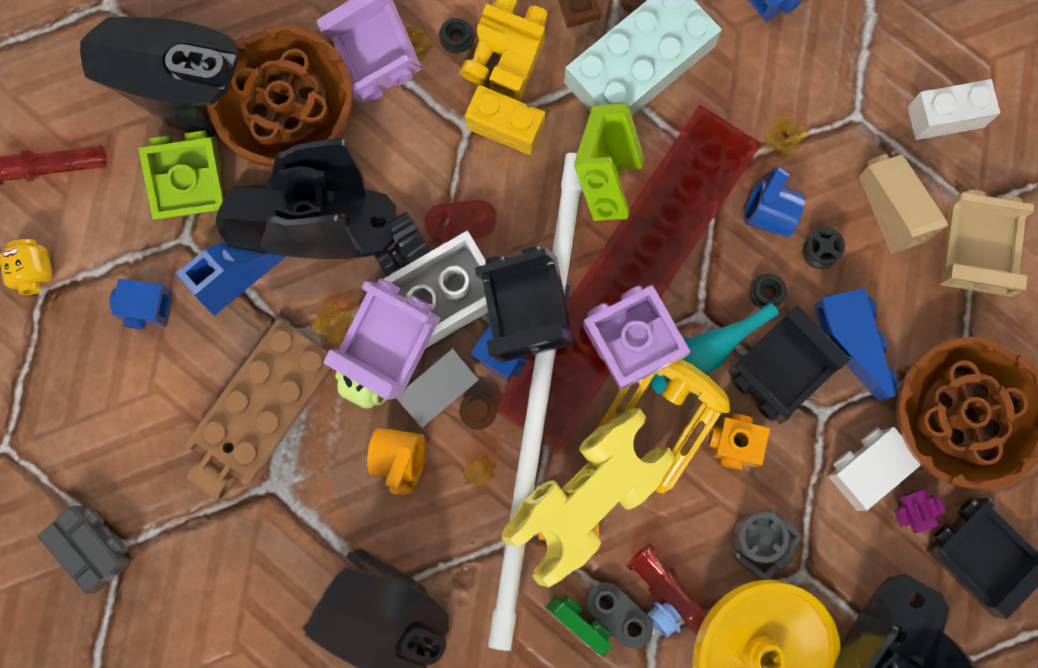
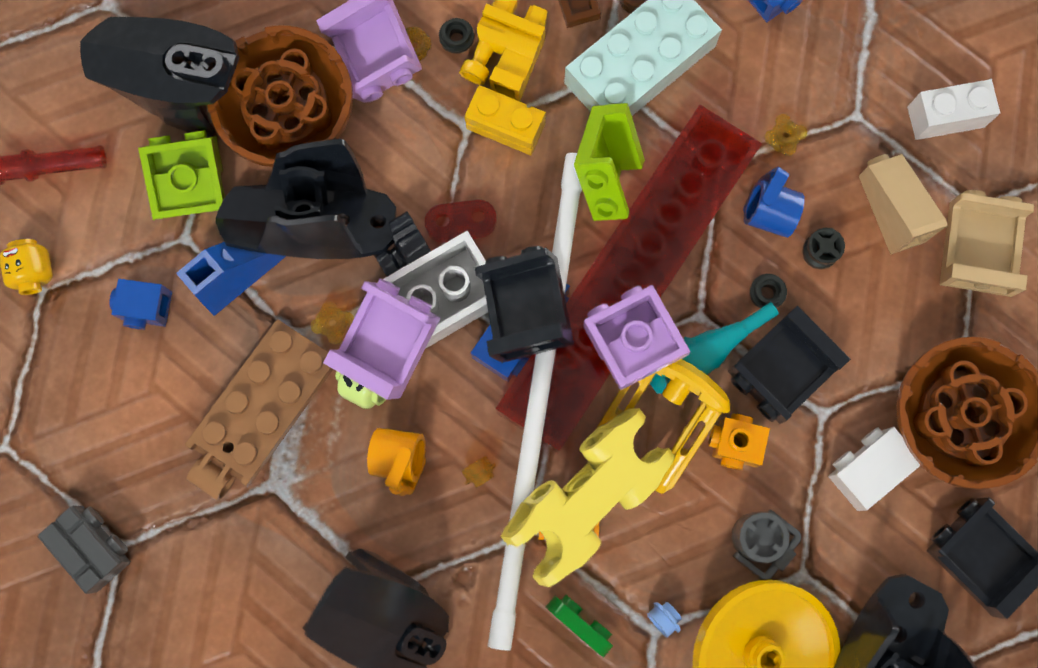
light grey hinge [397,348,479,428] -> none
reddish brown plate [459,393,496,430] -> none
dark grey plate [586,582,653,648] -> none
clear red pin [626,543,707,636] -> none
blue slope [814,288,897,401] -> none
magenta gear [894,488,946,533] -> none

